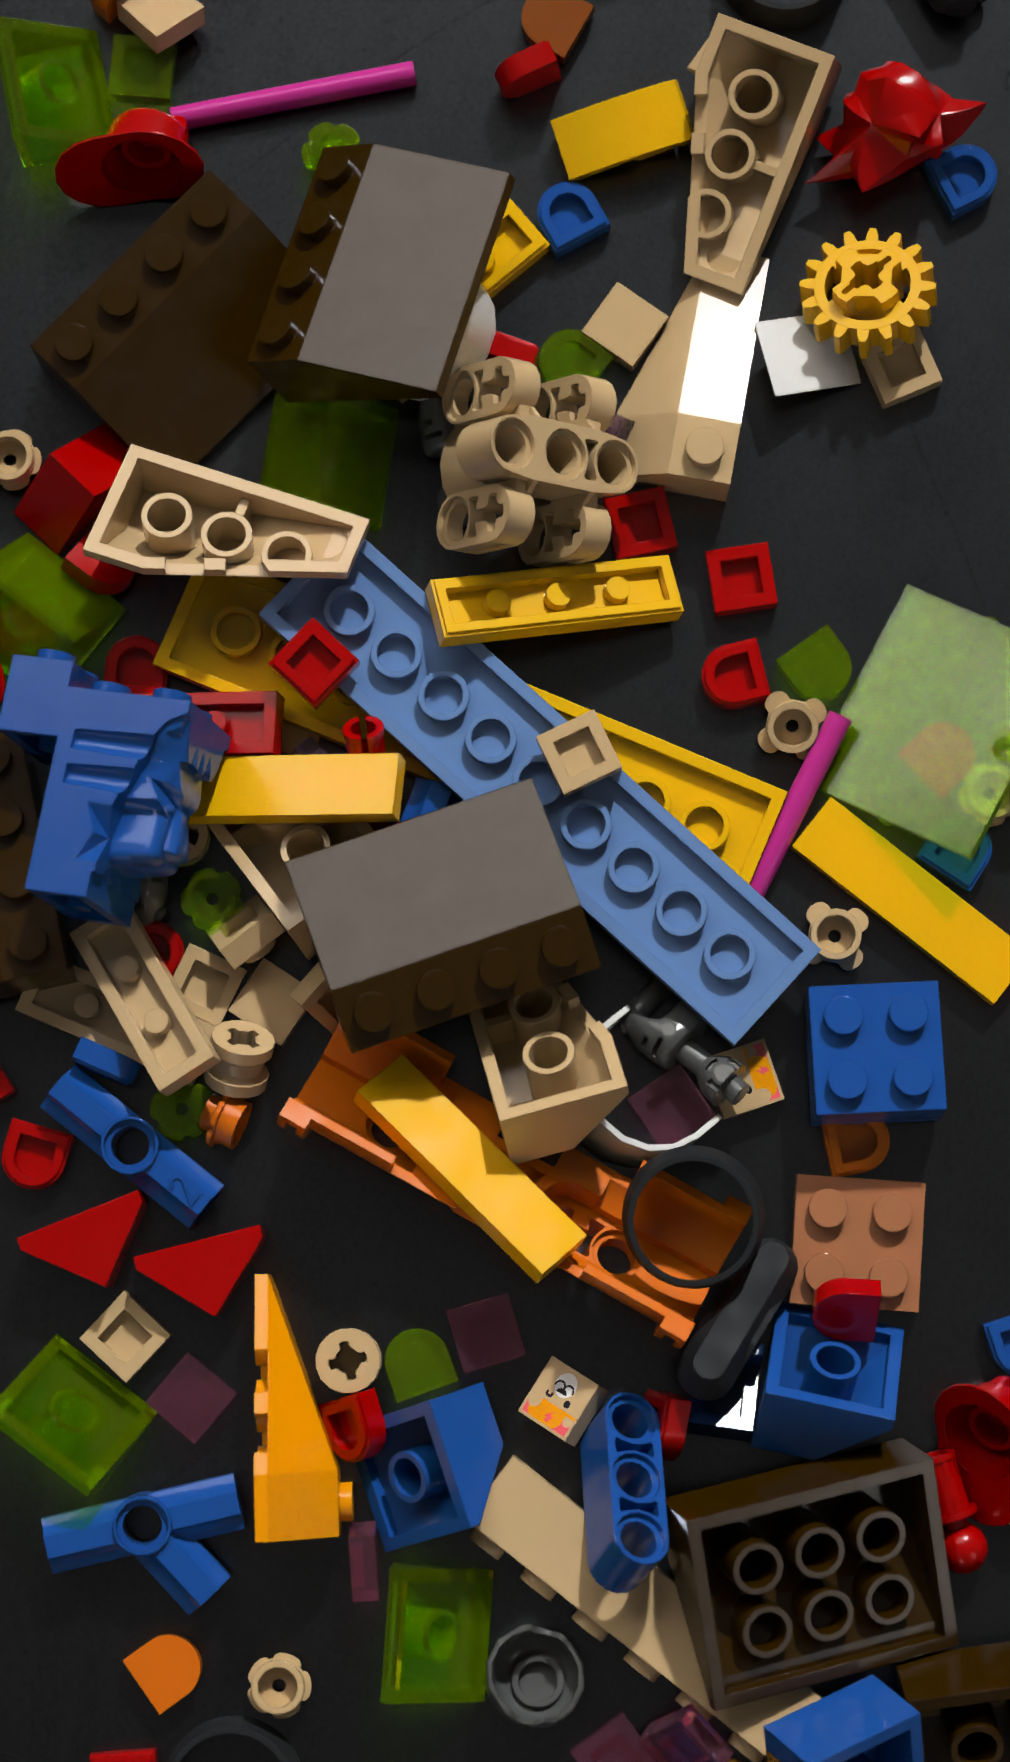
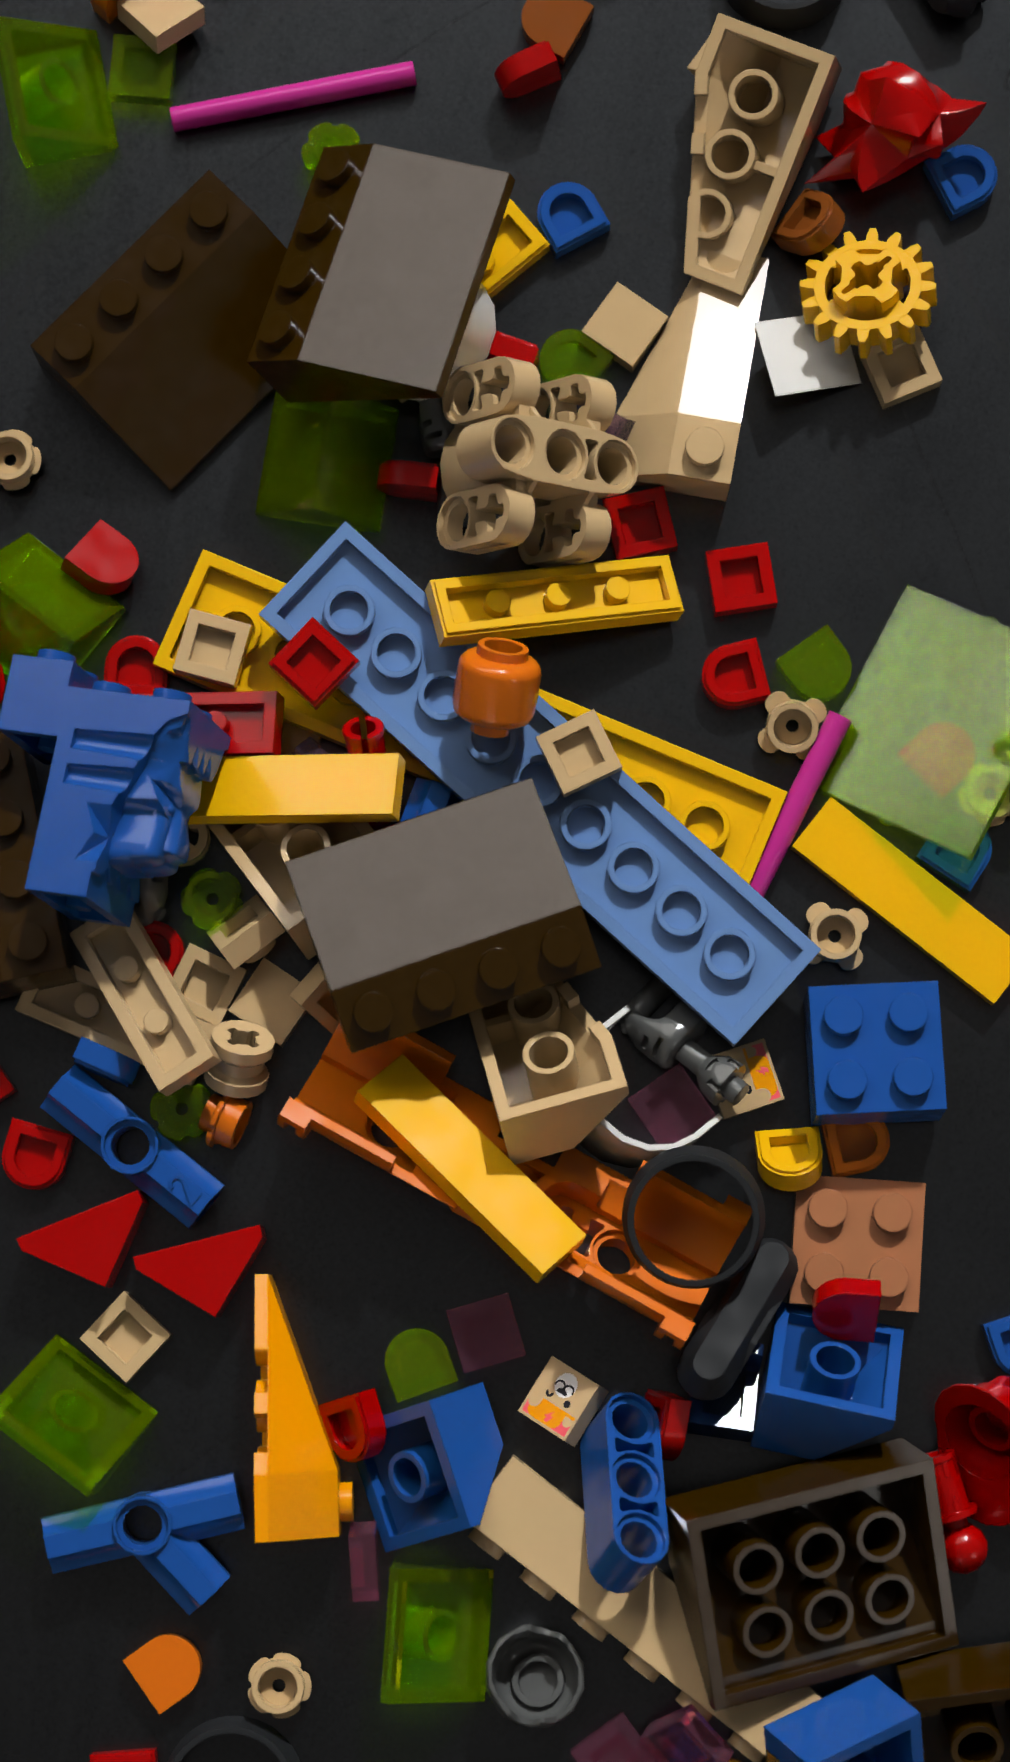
red slope [14,425,128,557] -> none
red piece [55,107,205,207] -> none
tan wedge [83,444,370,579] -> none
clear pink tile [146,1352,239,1444] -> none
tan wheel [316,1328,382,1393] -> none
yellow slope [550,79,694,181] -> none
none -> tan tile [173,608,253,690]
none -> red tile [376,460,442,502]
none -> orange head [452,637,542,738]
none -> yellow tile [755,1126,823,1191]
none -> dark orange tile [770,188,845,256]

